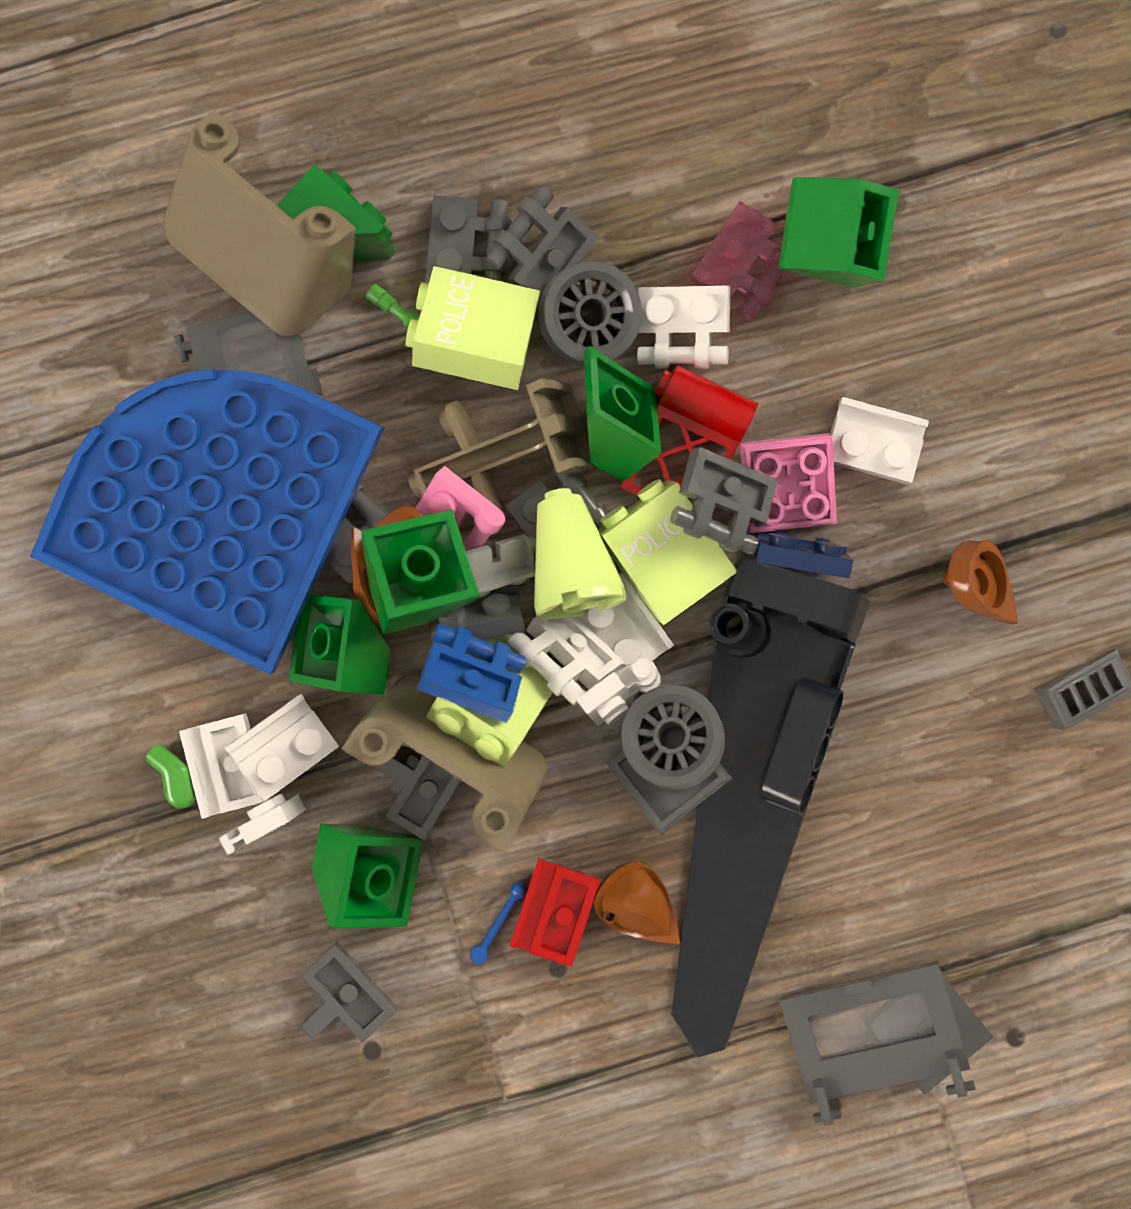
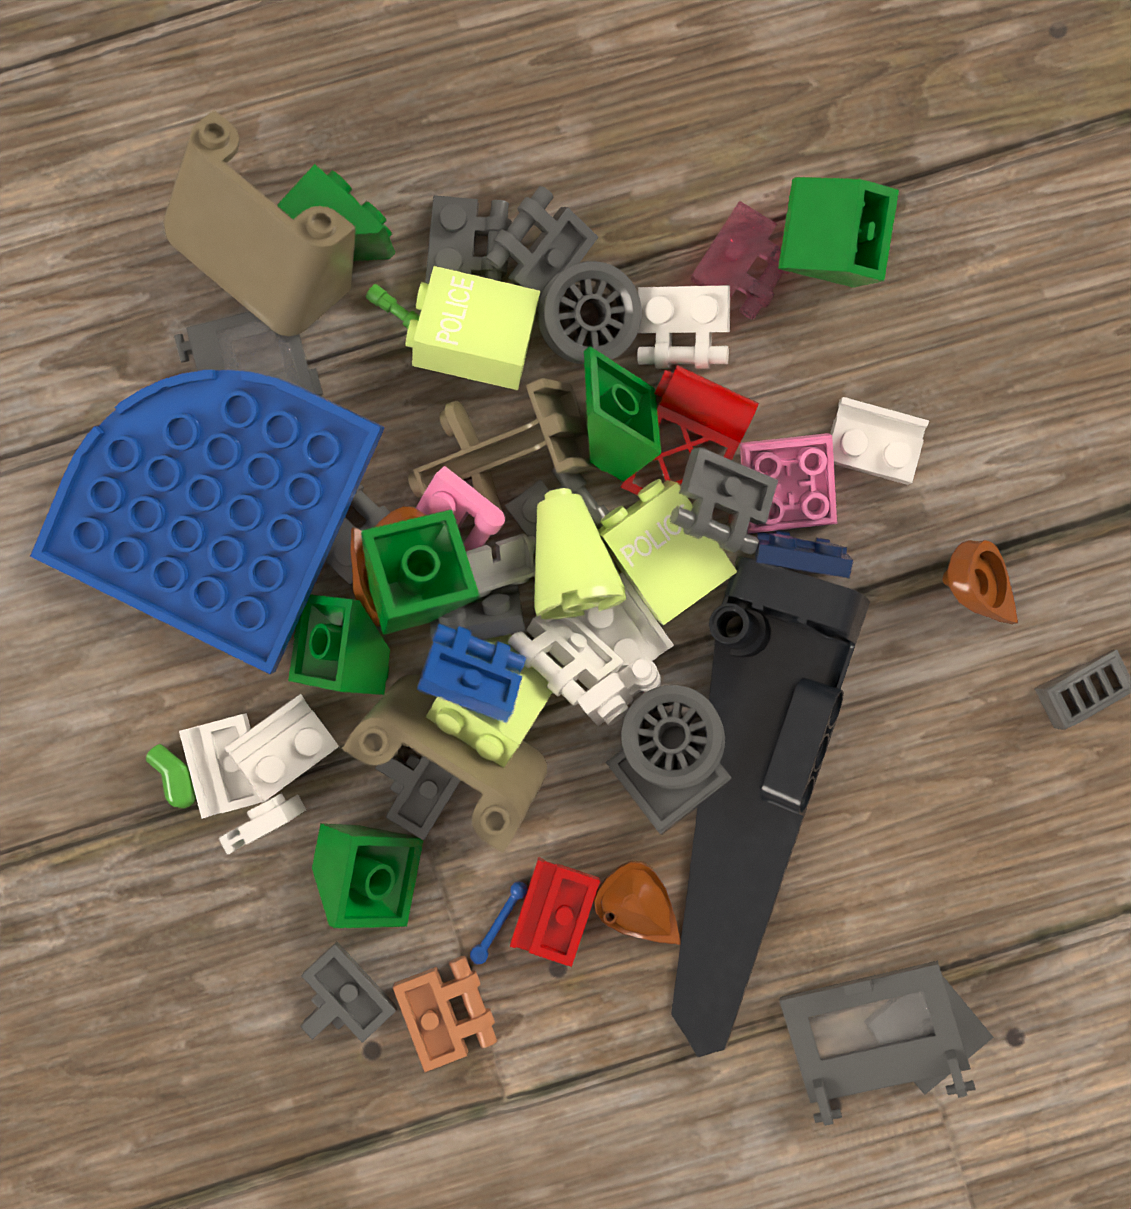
none -> nougat plate [393,956,497,1072]

